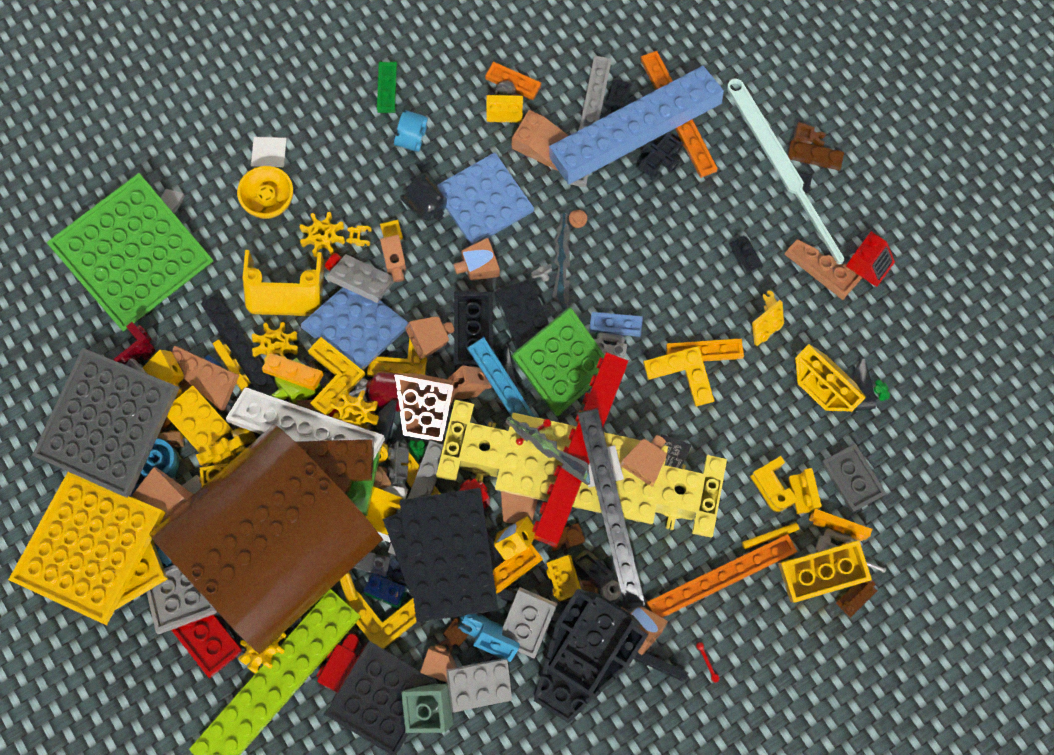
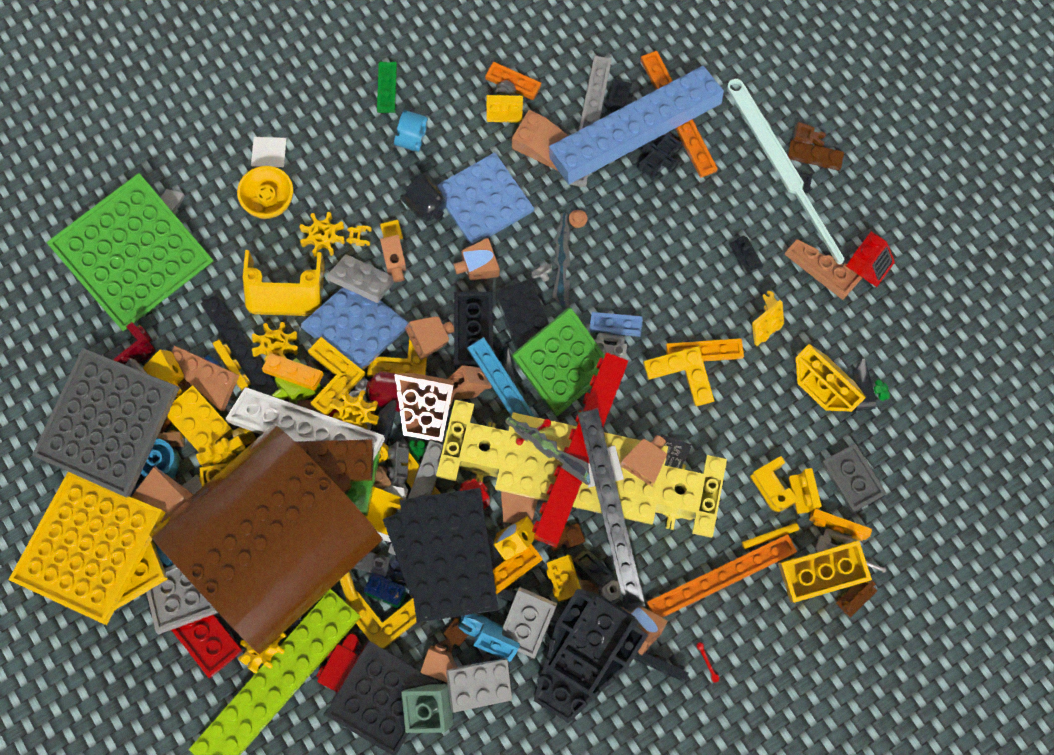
red tile [324,253,342,271] -> none

